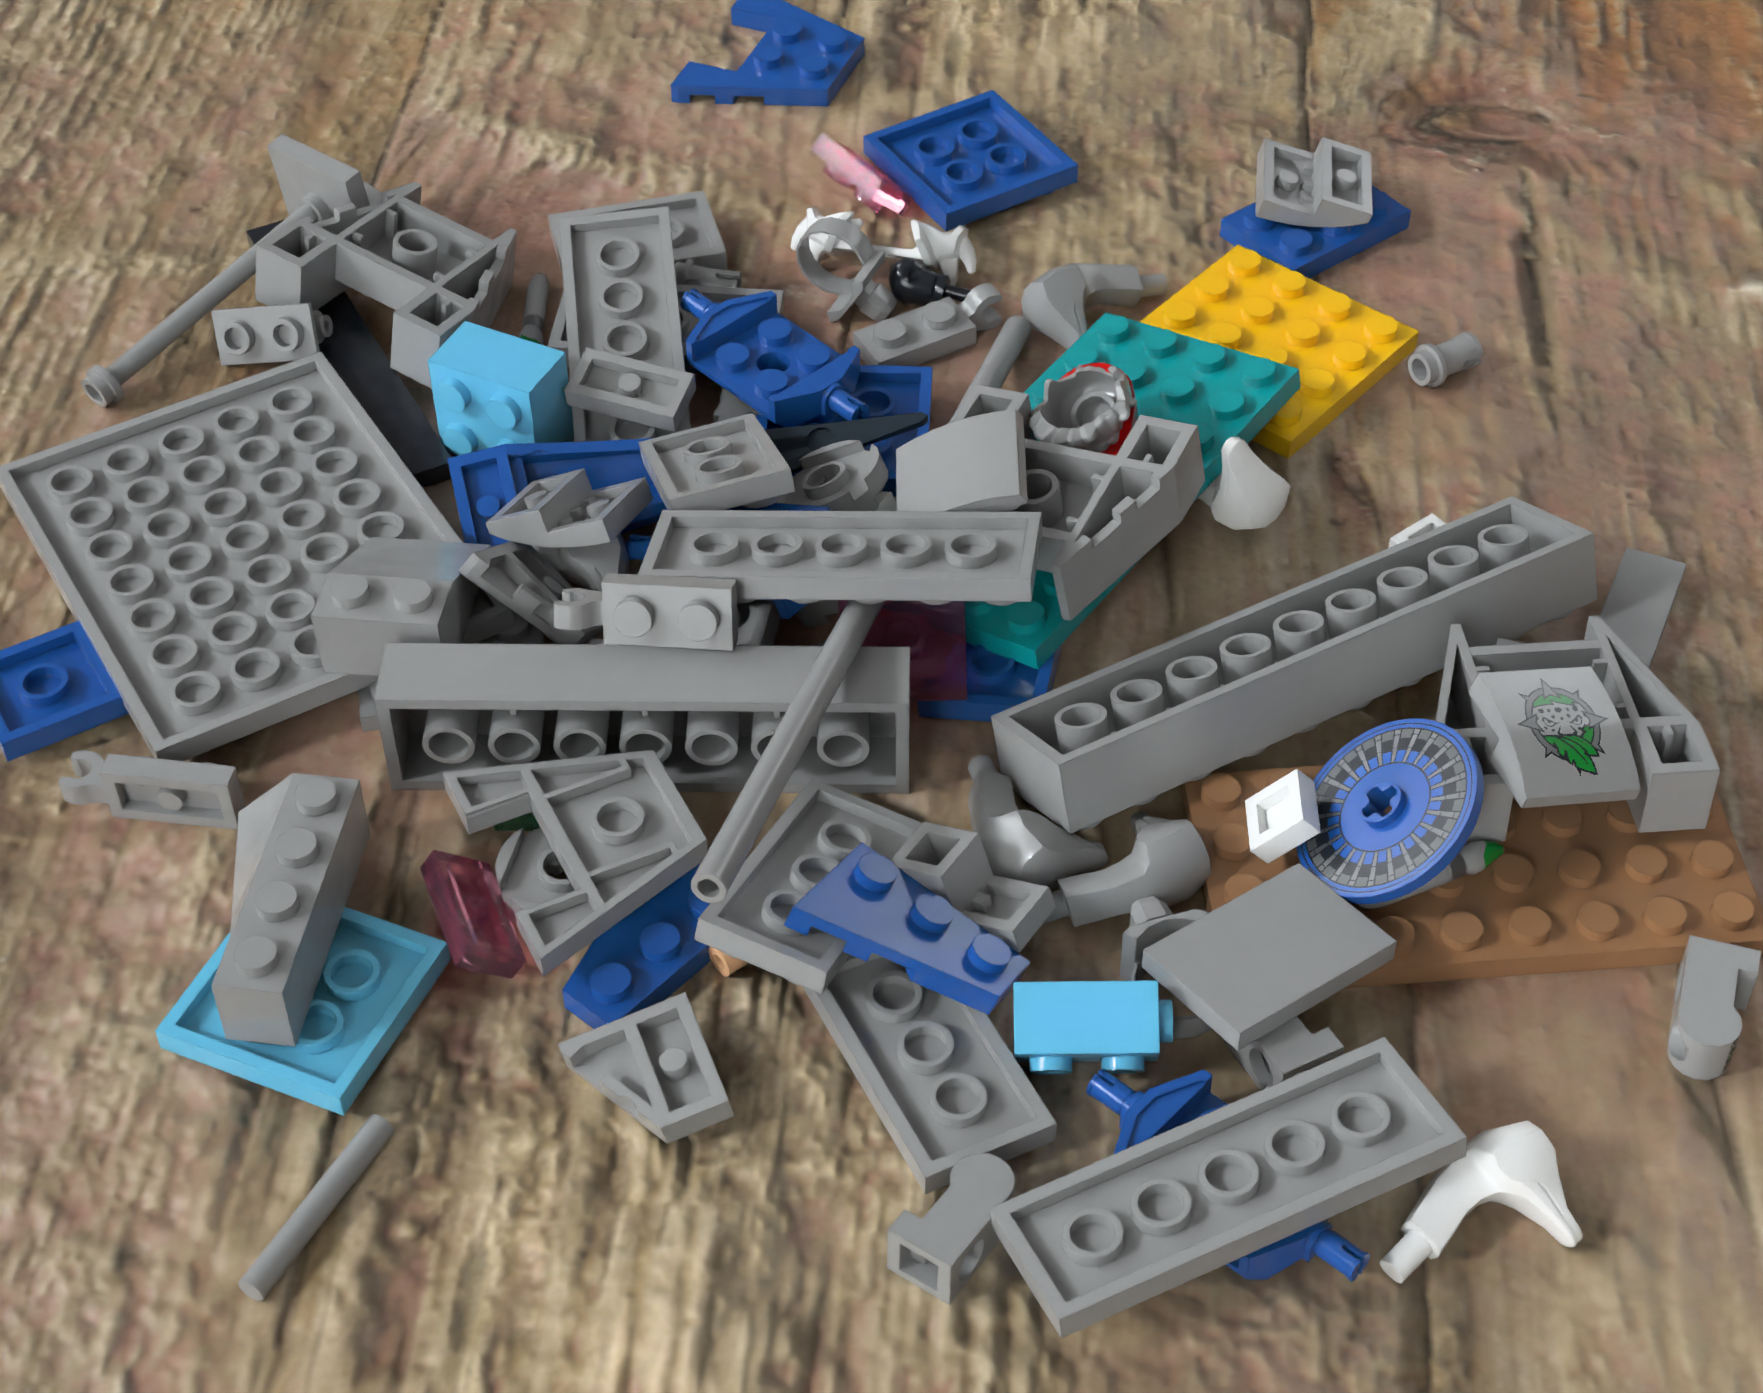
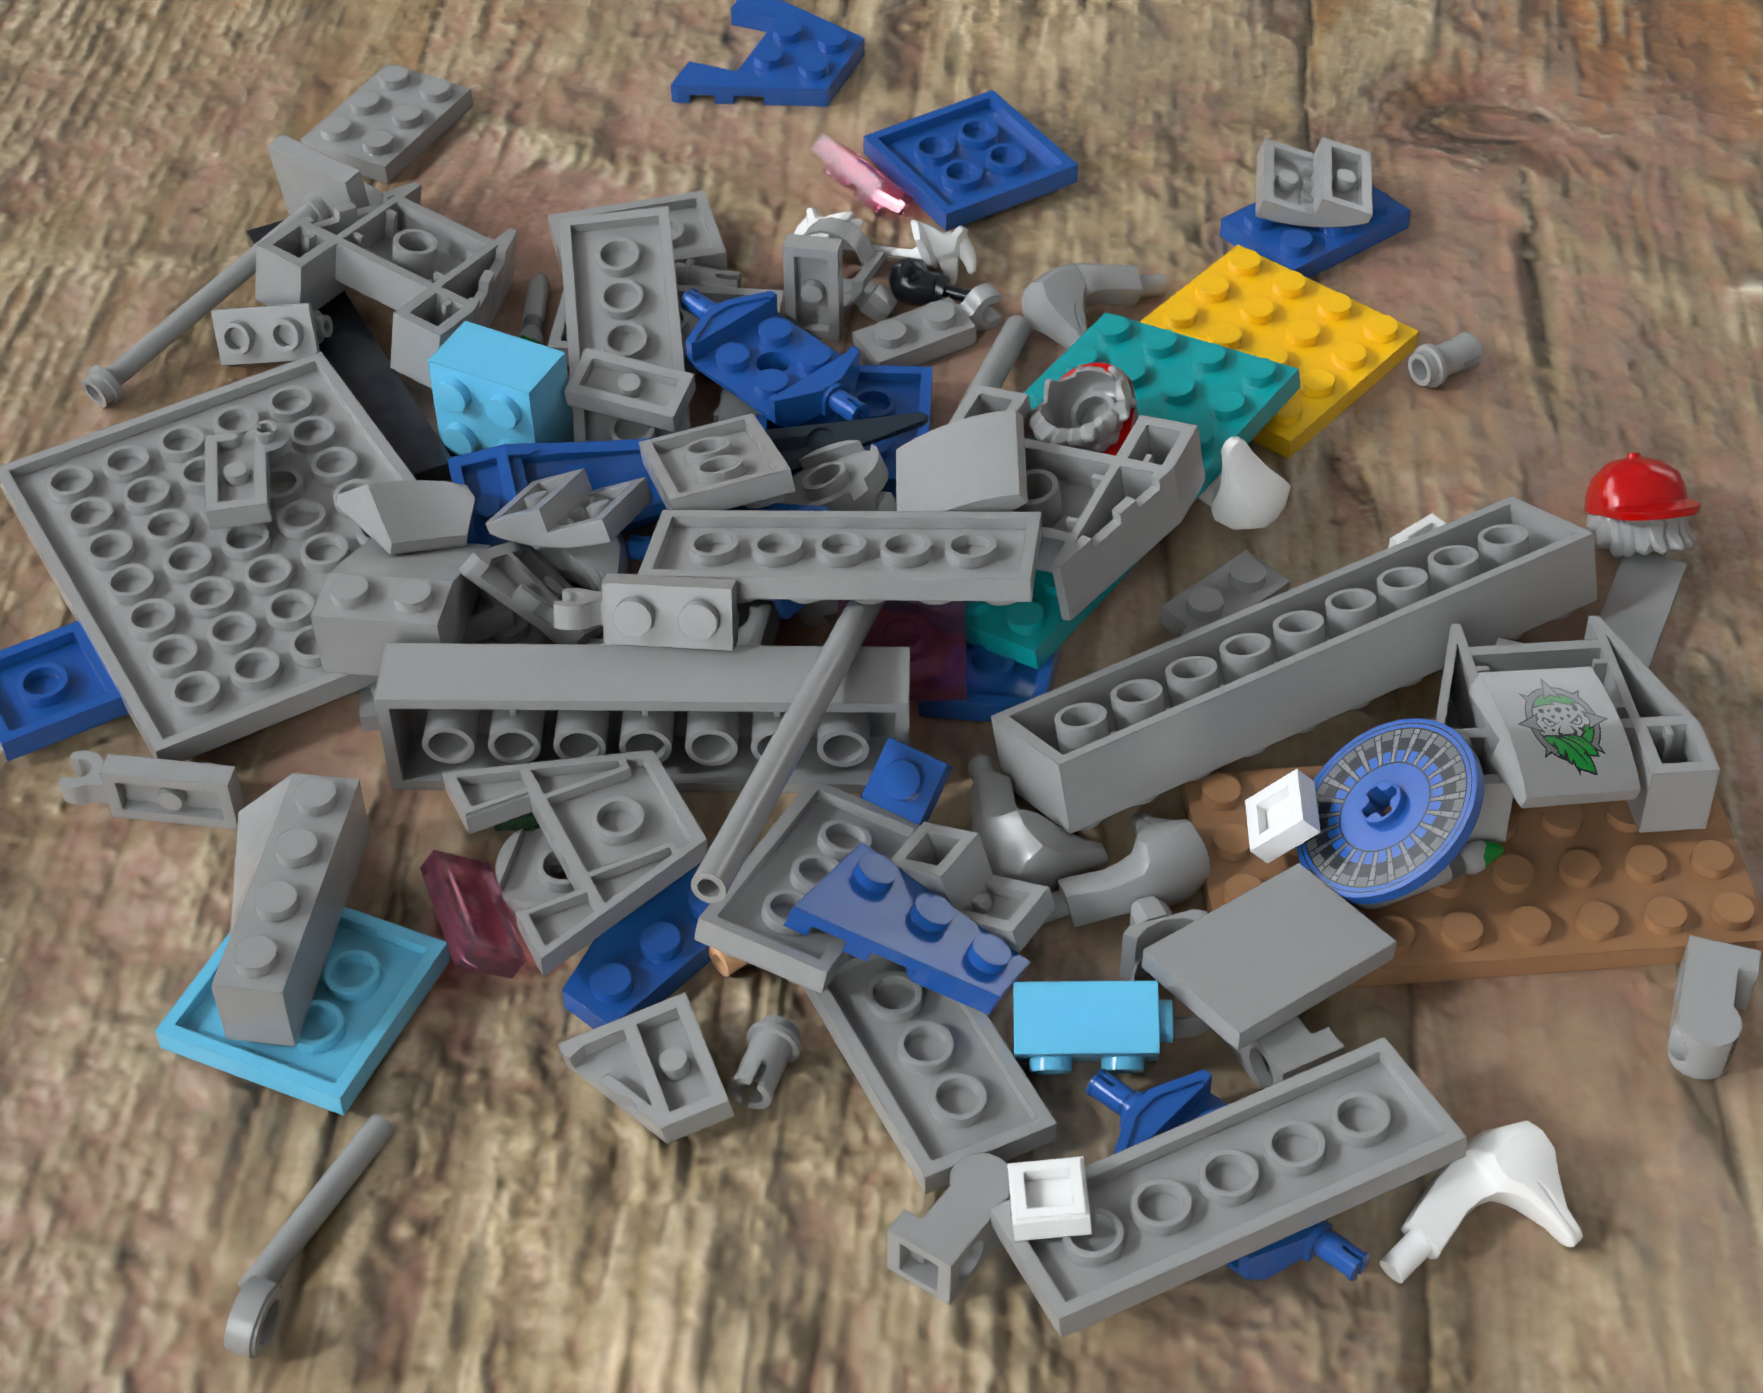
none -> light grey hinge [205,420,293,530]
none -> light grey tile [224,1275,284,1359]
none -> light grey plate [301,63,473,184]
none -> light grey slope [337,480,475,555]
none -> light grey pin [728,1015,802,1109]
none -> light grey plate [782,233,844,342]
none -> blue plate [861,737,953,826]
none -> white tile [1008,1156,1092,1241]
none -> light grey hinge [1160,550,1290,637]
none -> red hair [1584,452,1701,558]

